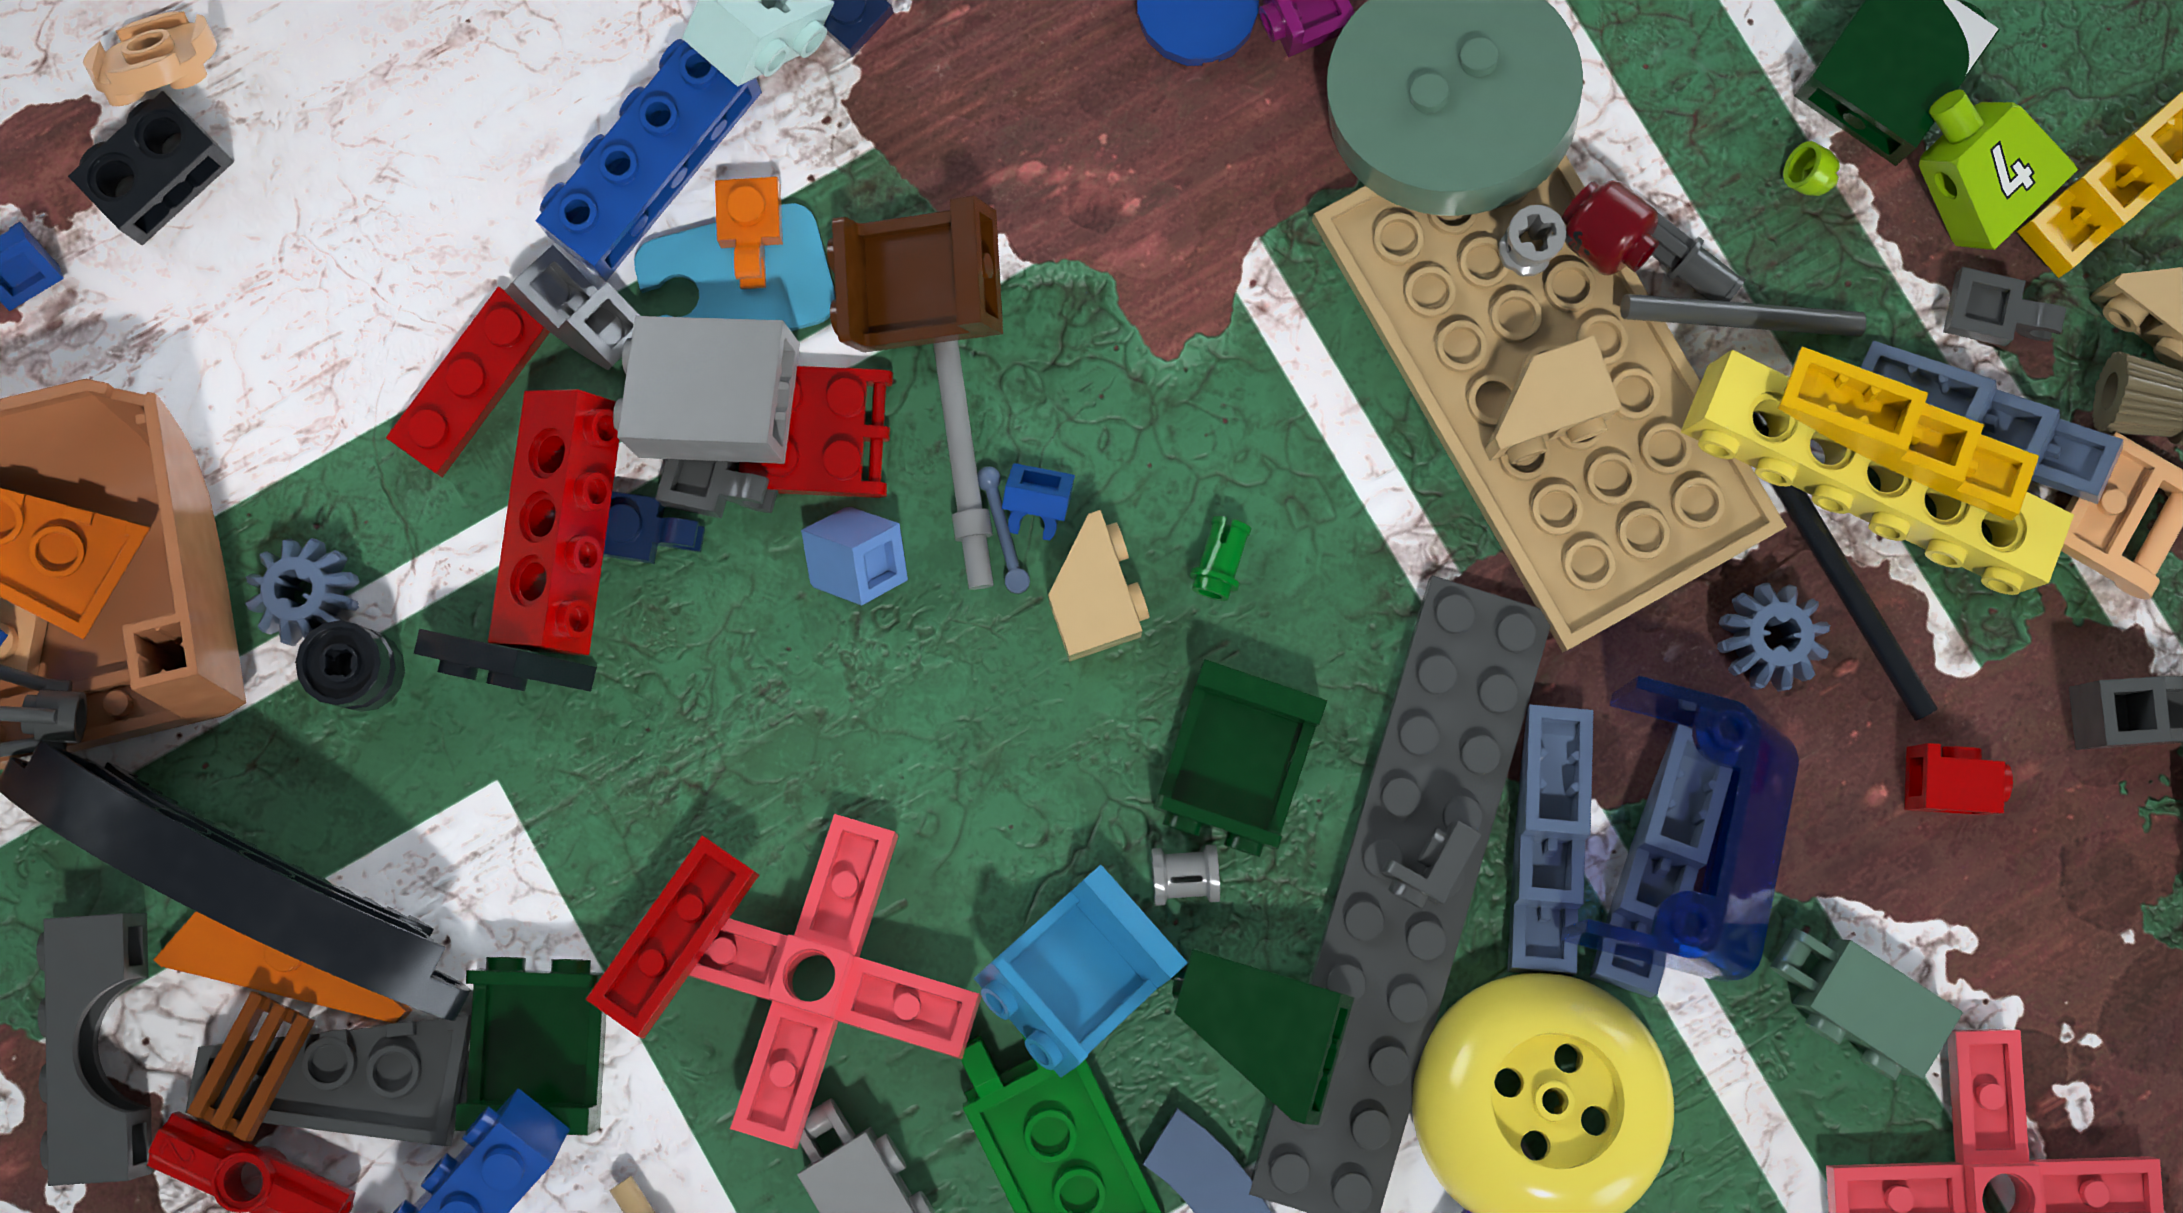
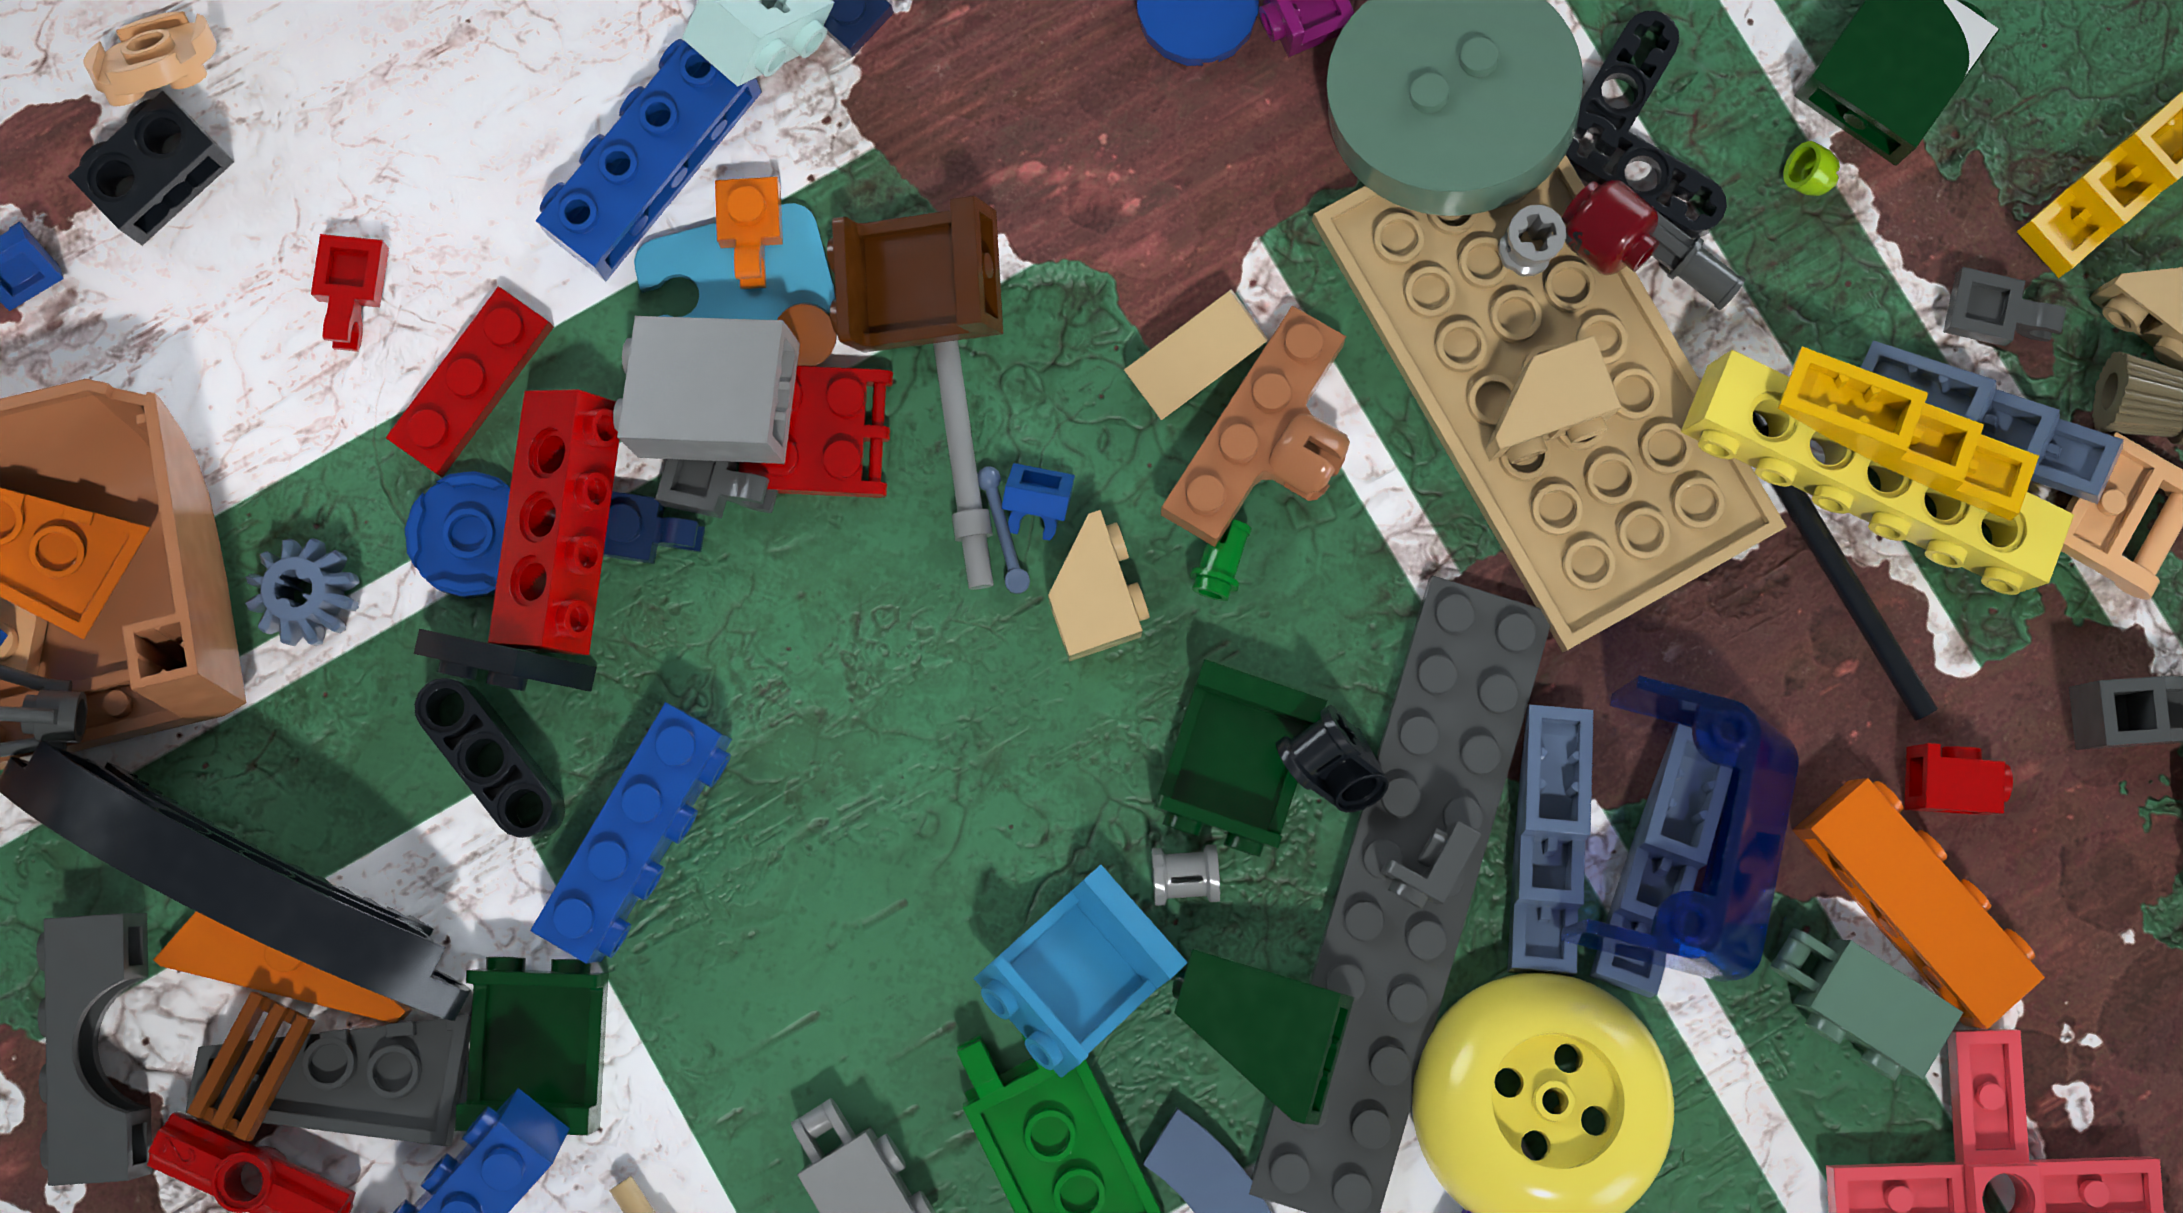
black wheel [295,620,405,712] -> none
flat silver slope [504,245,640,370] -> none
red plate [585,835,759,1039] -> none
coral piece [689,814,982,1149] -> none
medium blue panel [801,507,908,606] -> none
dark grey bar [1620,294,1866,337] -> none
sand blue gear [1717,583,1831,692] -> none
lime torso [1919,89,2078,250] -> none
none -> red plate [311,234,389,352]
none -> blue tile [405,471,510,599]
none -> black beam [414,678,565,839]
none -> blue brick [530,702,732,964]
none -> dark orange tile [777,303,837,366]
none -> tan slope [1124,289,1269,420]
none -> nougat plate [1161,306,1350,547]
none -> black piece [1275,705,1389,813]
none -> black beam [1566,11,1727,238]
none -> orange brick [1792,778,2045,1029]

